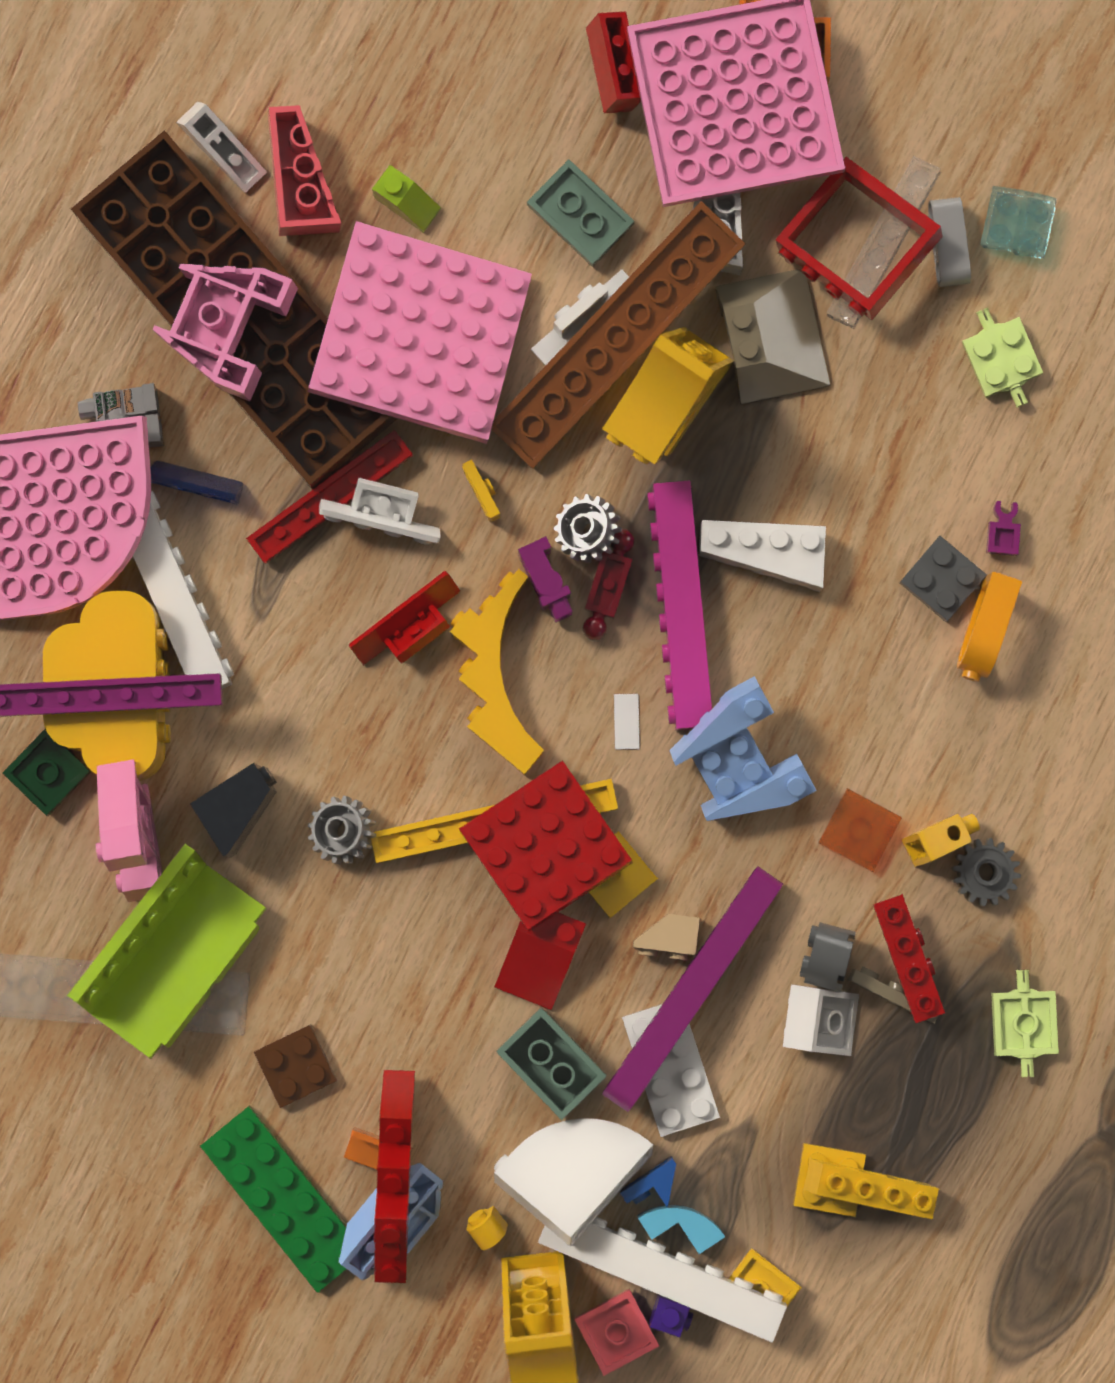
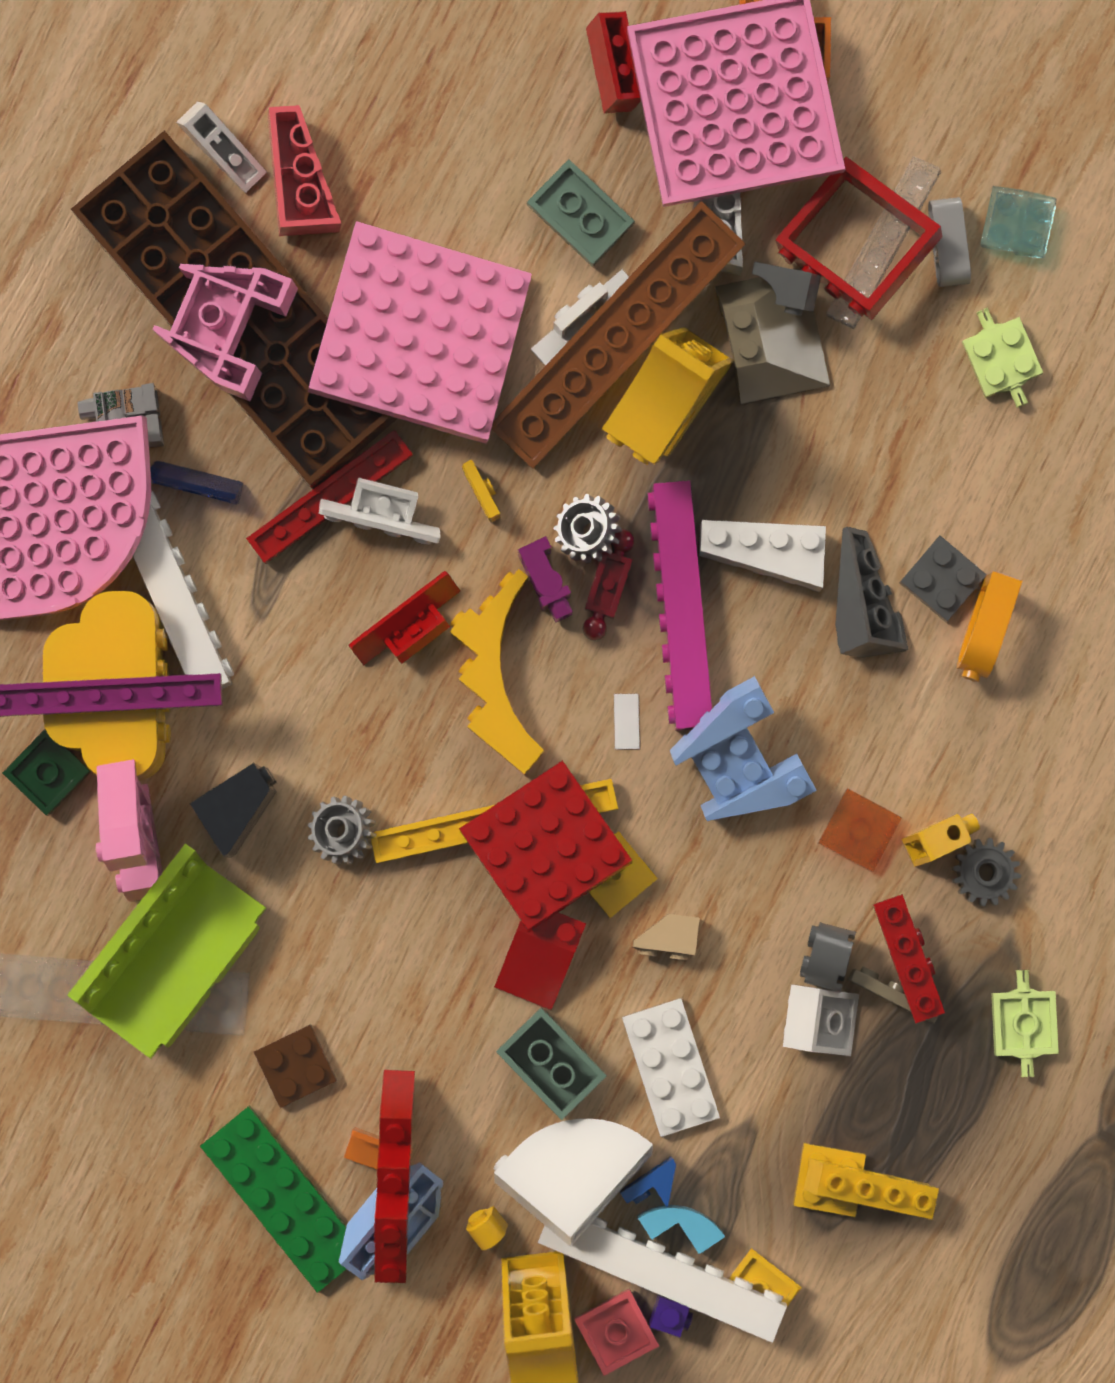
lime slope [372,165,441,233] -> none
magenta beam [602,866,783,1112] -> none
magenta plate [986,501,1021,556] -> none
none -> dark grey arch [752,262,821,316]
none -> dark grey wedge [835,527,908,658]

